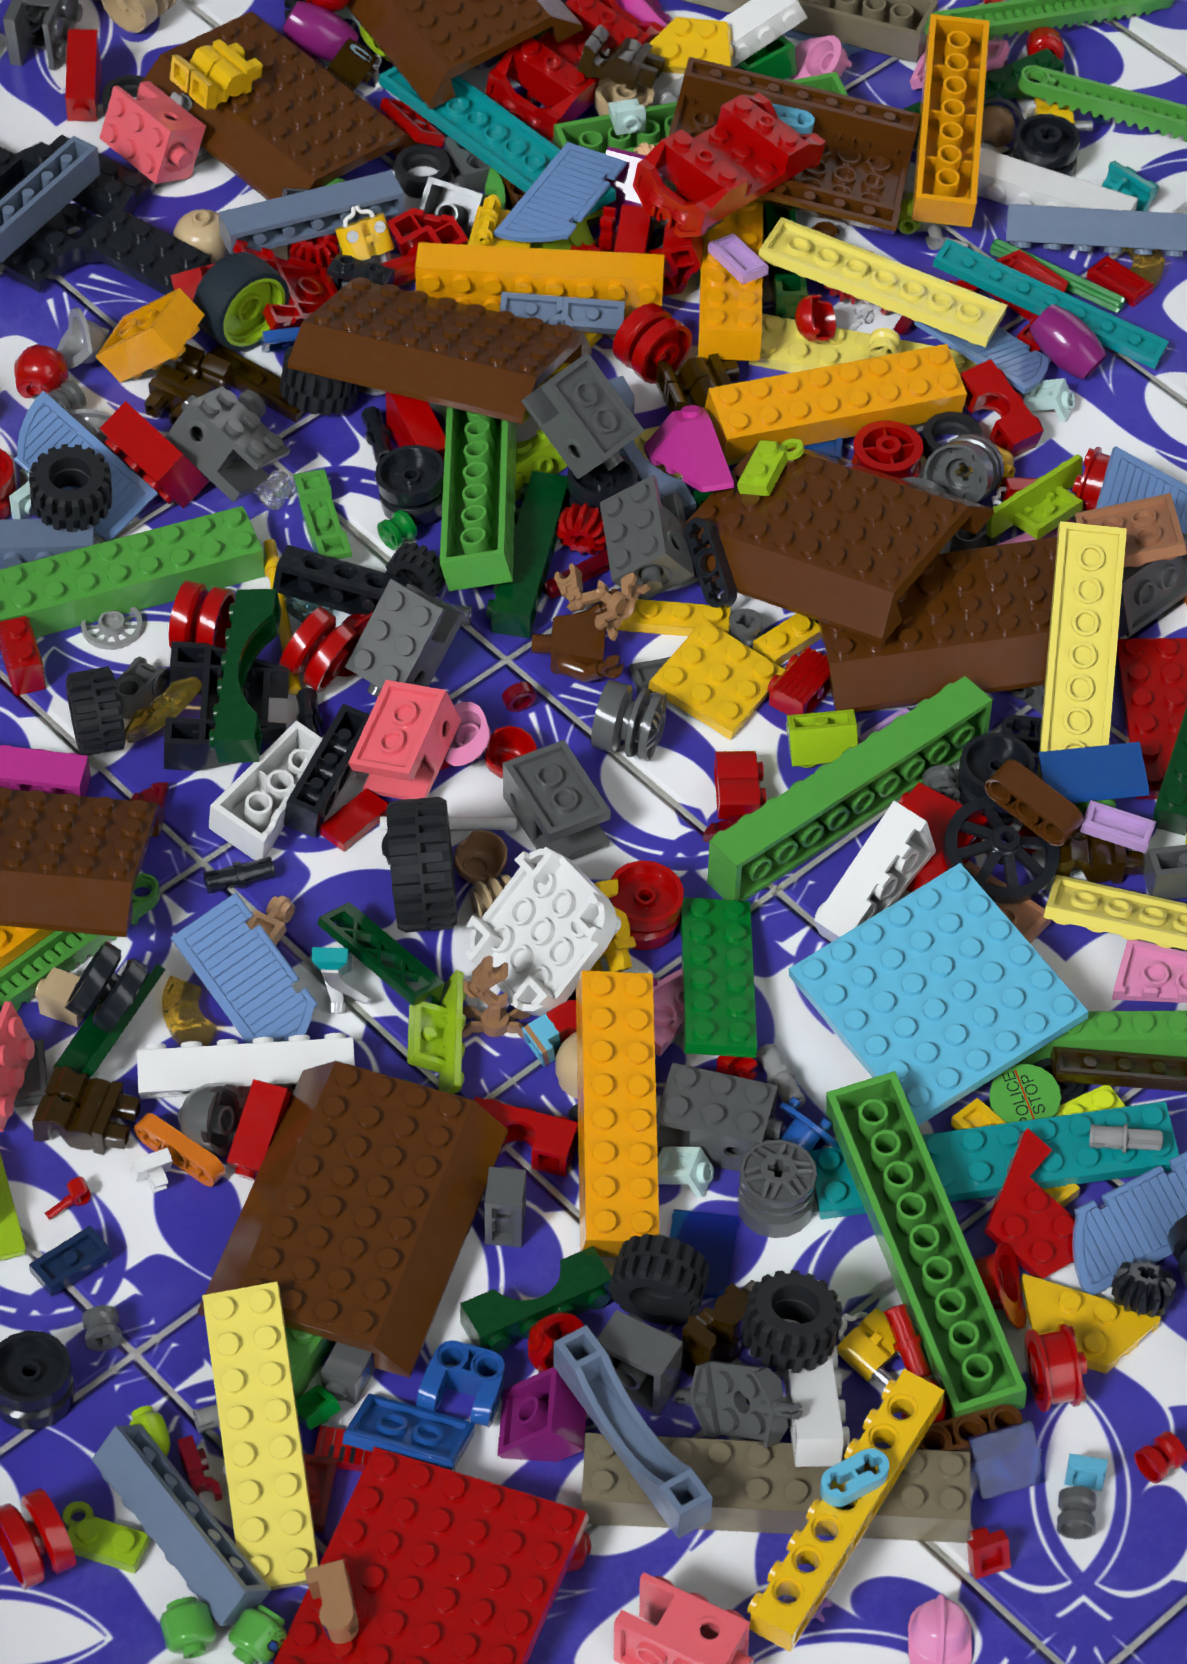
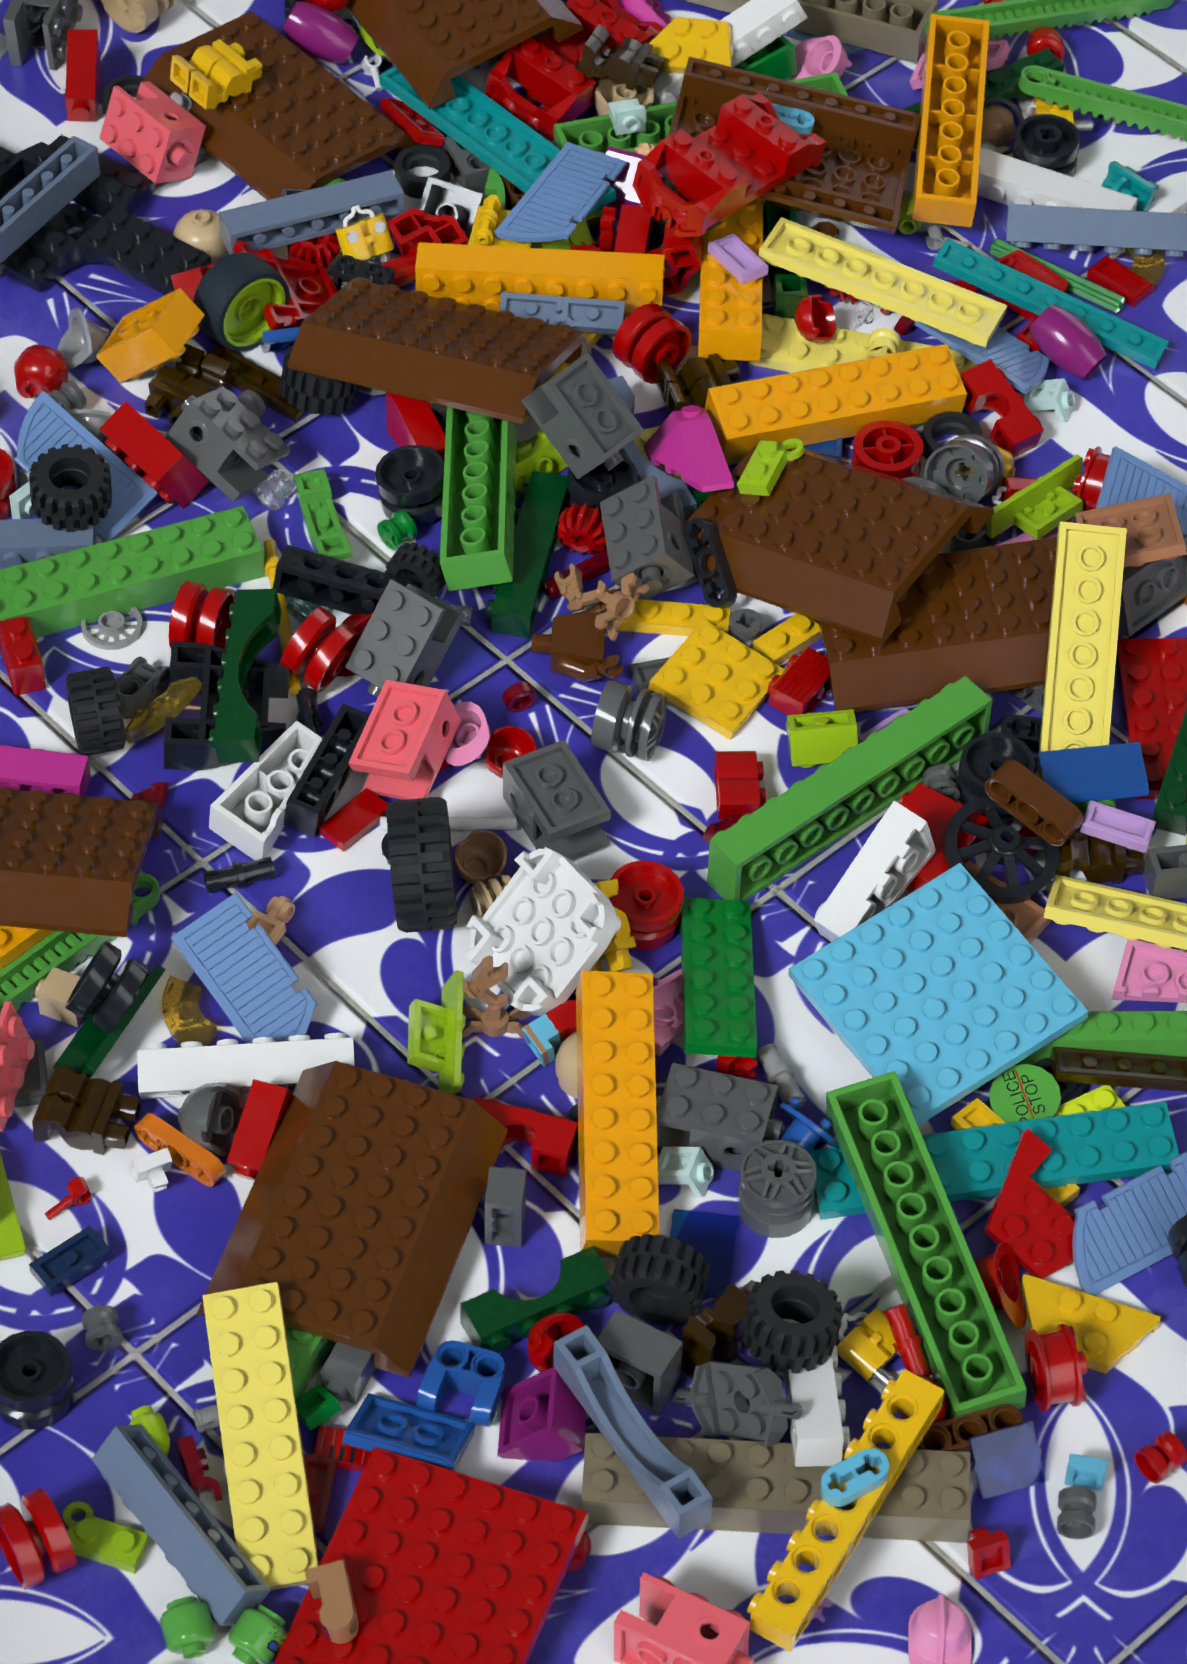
piece [312,947,372,1014] -> none
dark green fence [317,902,445,1006] -> none
dark brown brick [327,37,378,90] -> none
black pin [361,406,393,463] -> none
light grey axle [1089,1124,1163,1153] -> none
black gear [1111,1259,1176,1318] -> none

